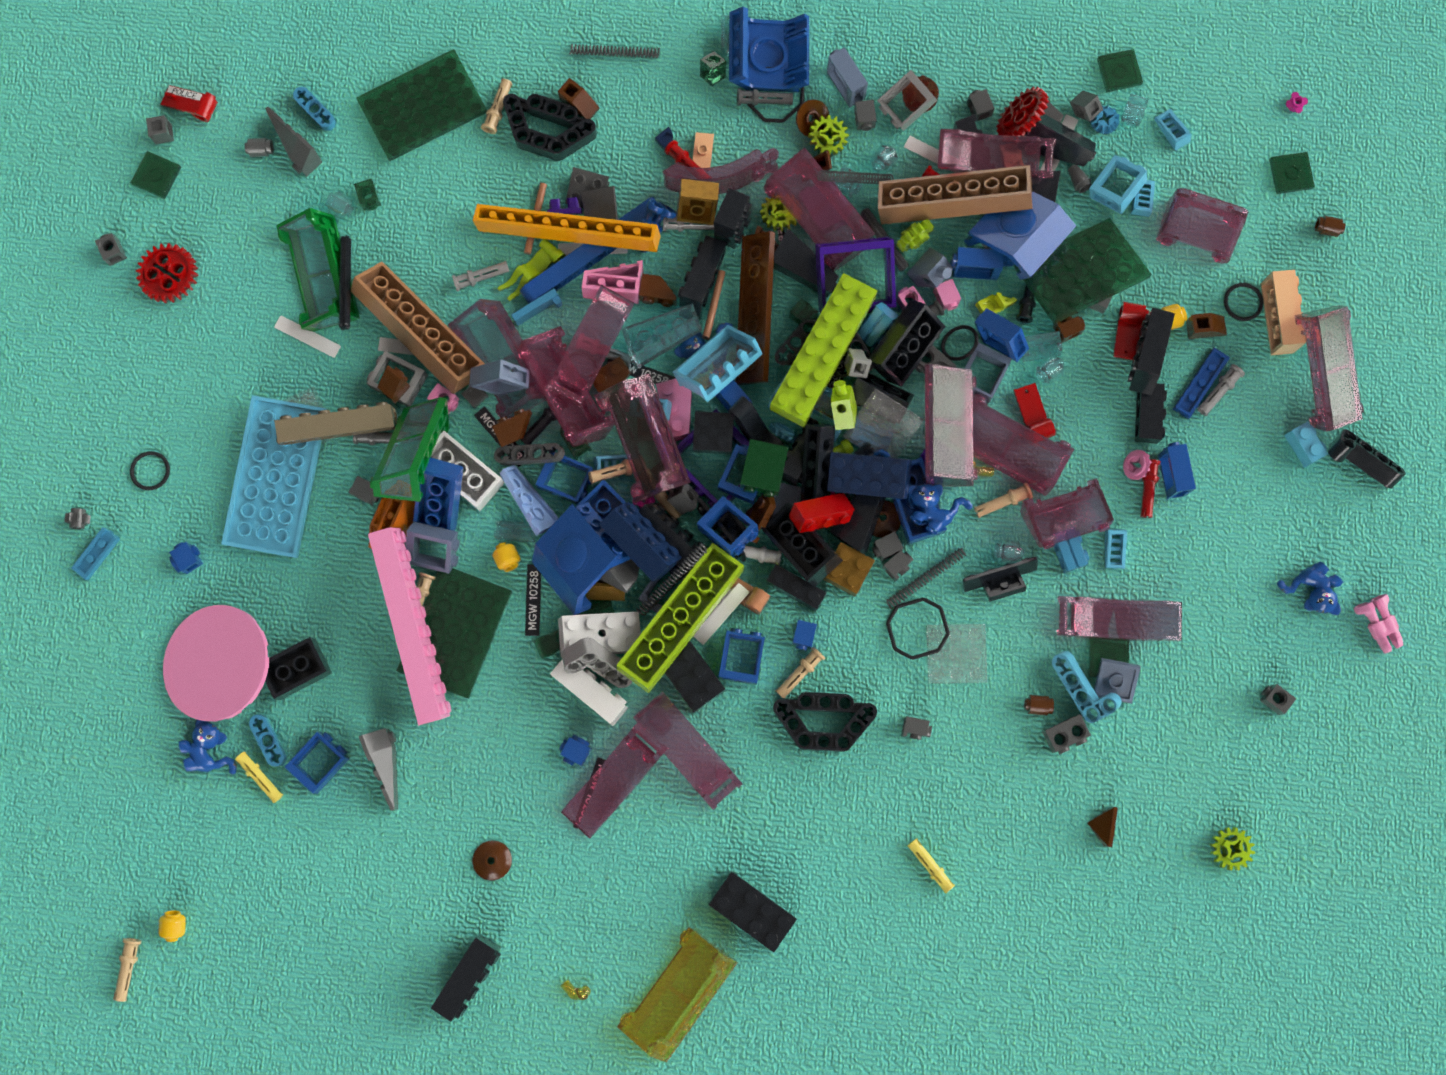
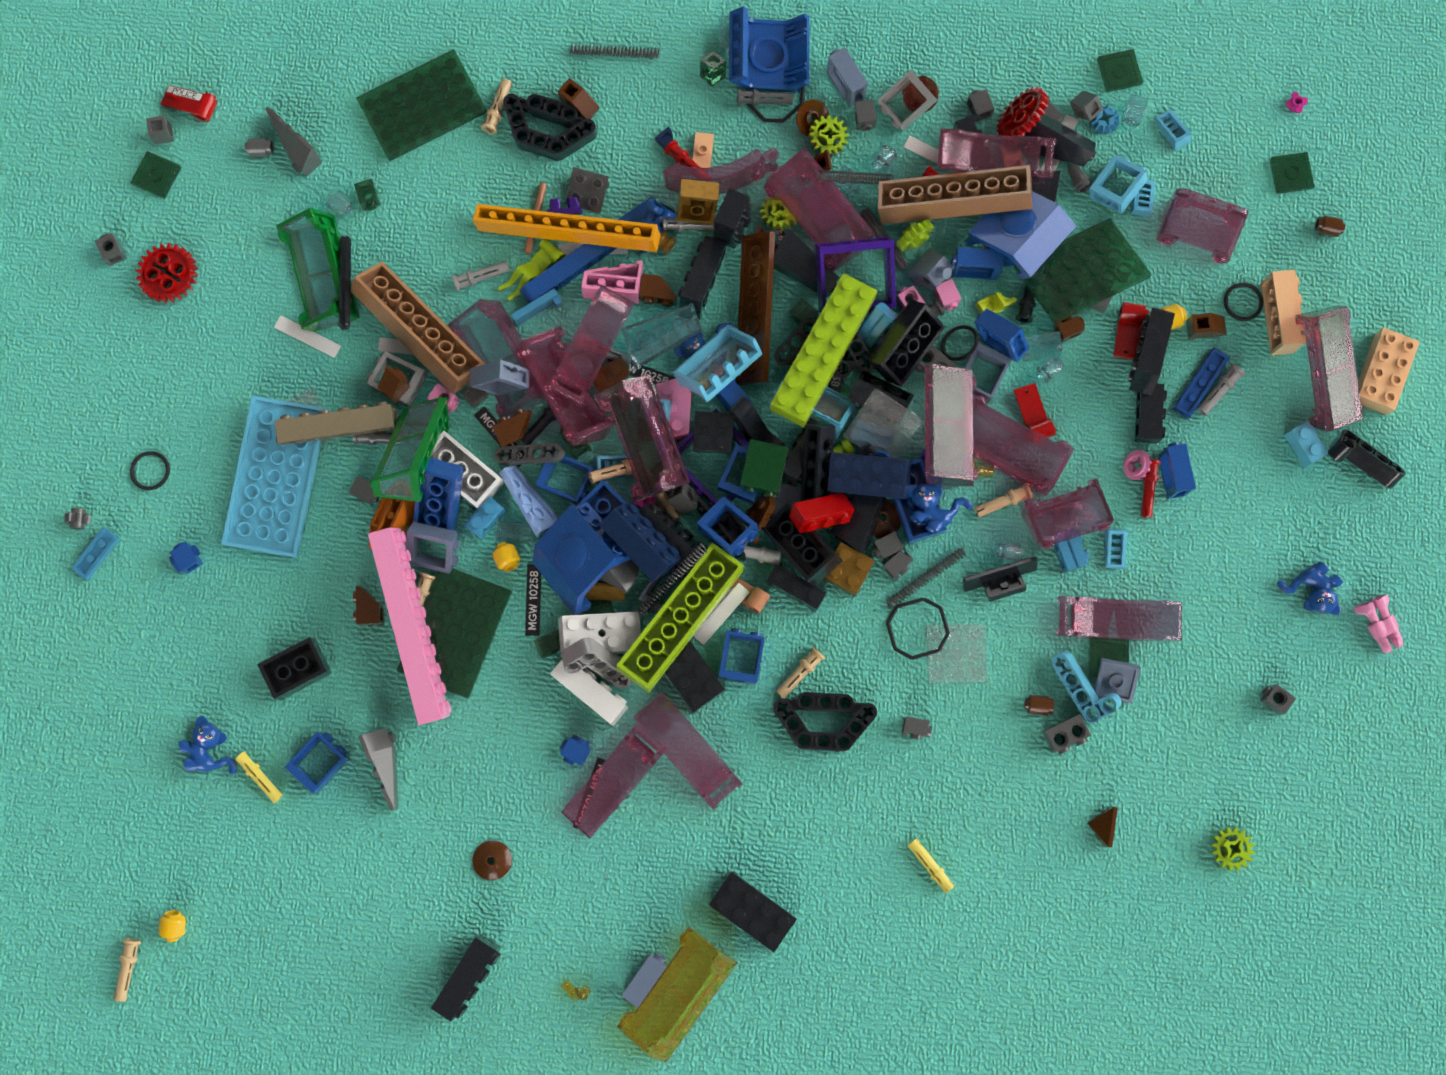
bright pink tile [163,605,269,722] -> none
dark azure beam [249,715,286,767] -> none
dark azure beam [293,87,336,131] -> none
dark grey piece [582,186,618,220] -> none
nougat bar [702,270,726,340] -> none
medium azure gear [769,422,797,443] -> none
blue brick [792,620,817,651] -> none
lime torso [831,380,857,430] -> none
light grey brick [844,348,872,378] -> none
none -> reddish brown slope [353,586,384,626]
none -> dark azure brick [464,496,506,540]
none -> sand blue window [622,951,668,1008]
none -> pearl gold wheel [658,231,677,255]
none -> light nougat brick [1351,328,1420,415]

